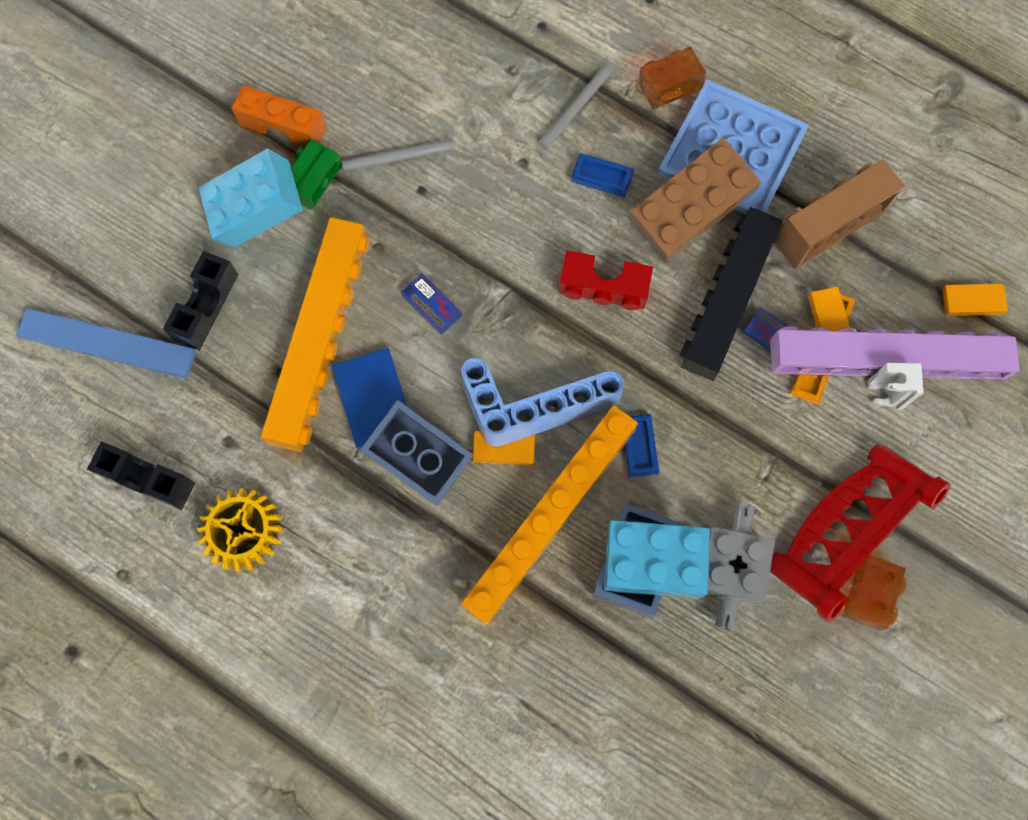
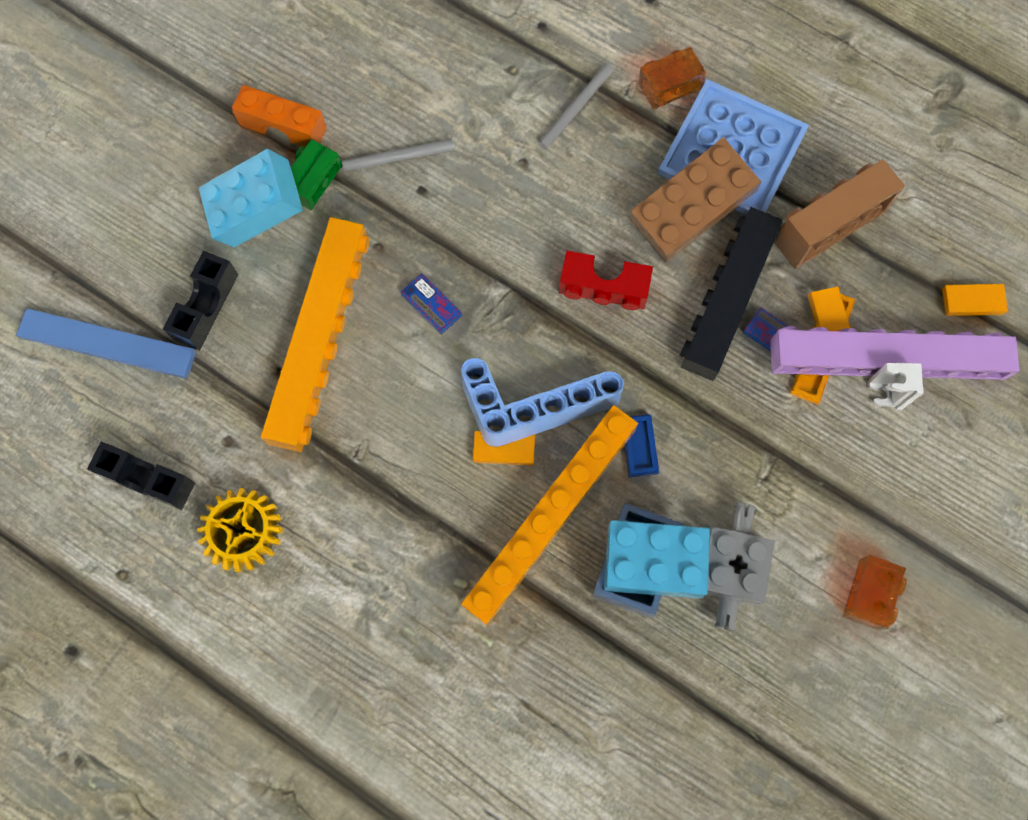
blue tile [332,347,407,450] -> none
sand blue brick [360,400,473,506] -> none
blue tile [571,153,634,198] -> none
red piece [770,444,951,622] -> none

